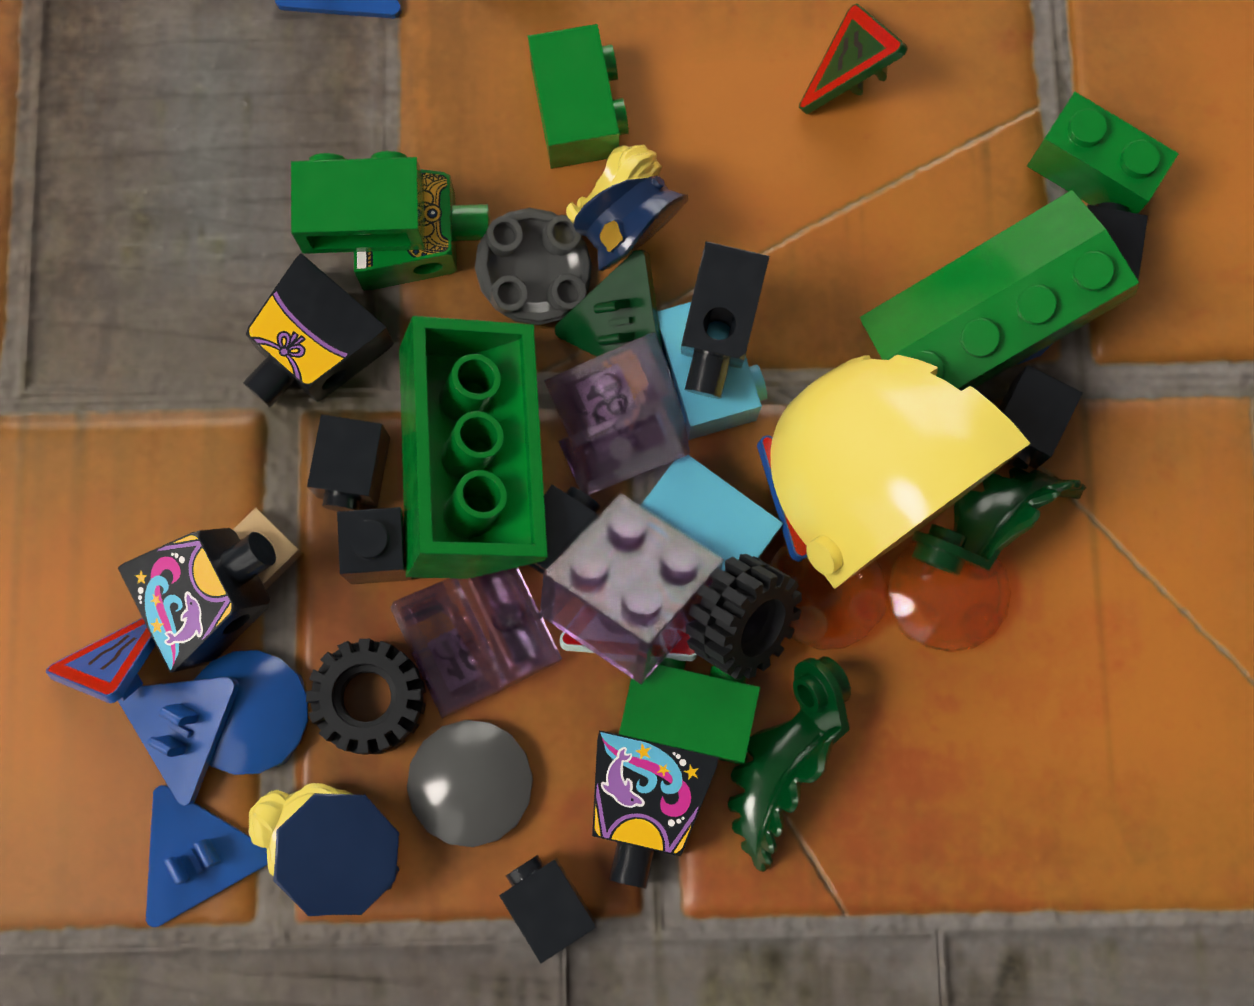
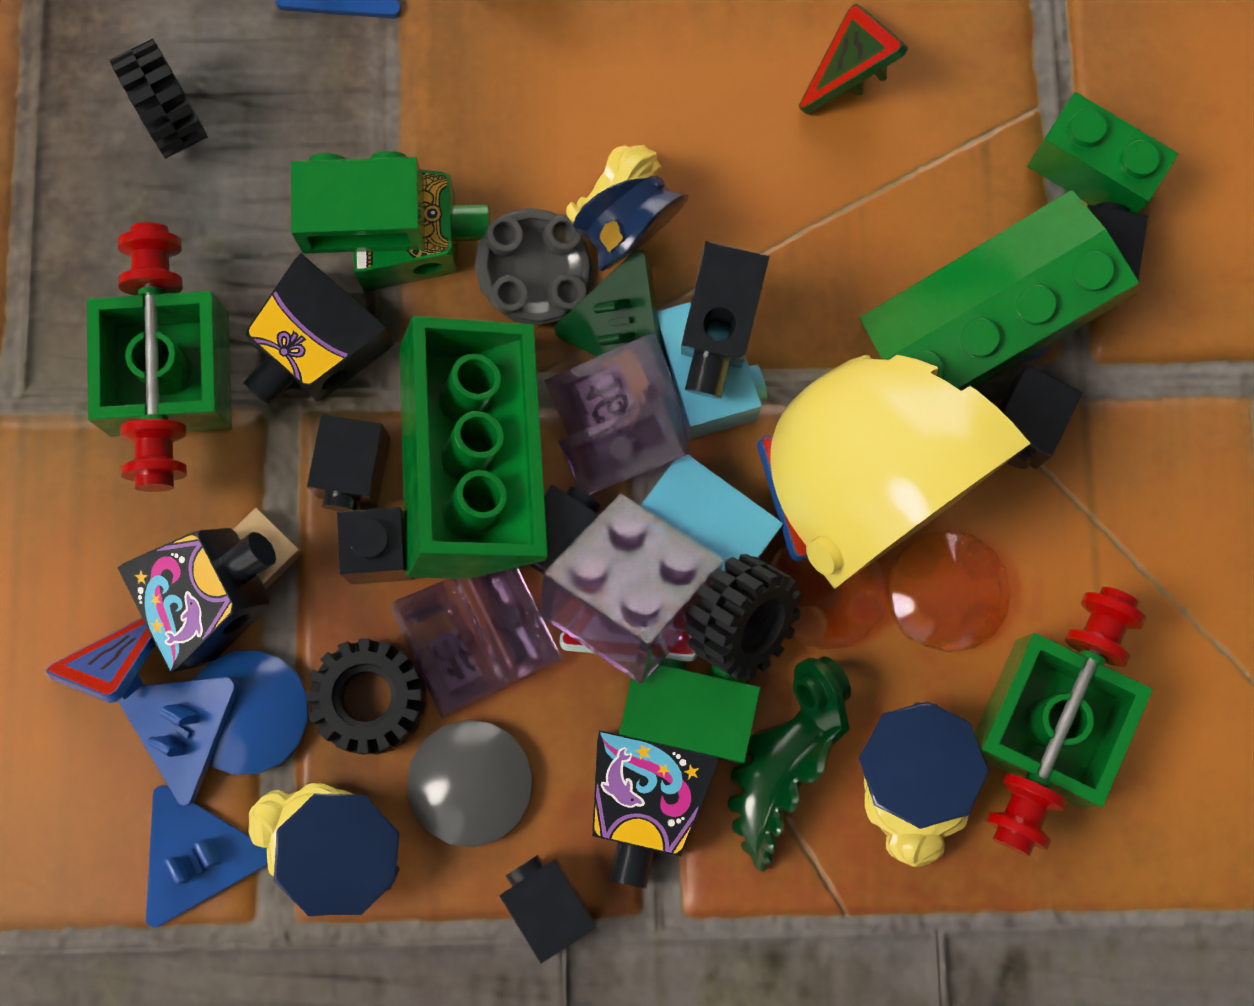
green piece [528,24,629,169] -> none
dark green plant [911,467,1086,576] -> none
none -> green brick [87,222,232,492]
none -> black tyre [109,38,208,159]
none -> dark blue piece [859,702,989,867]
none -> green brick [974,586,1153,856]

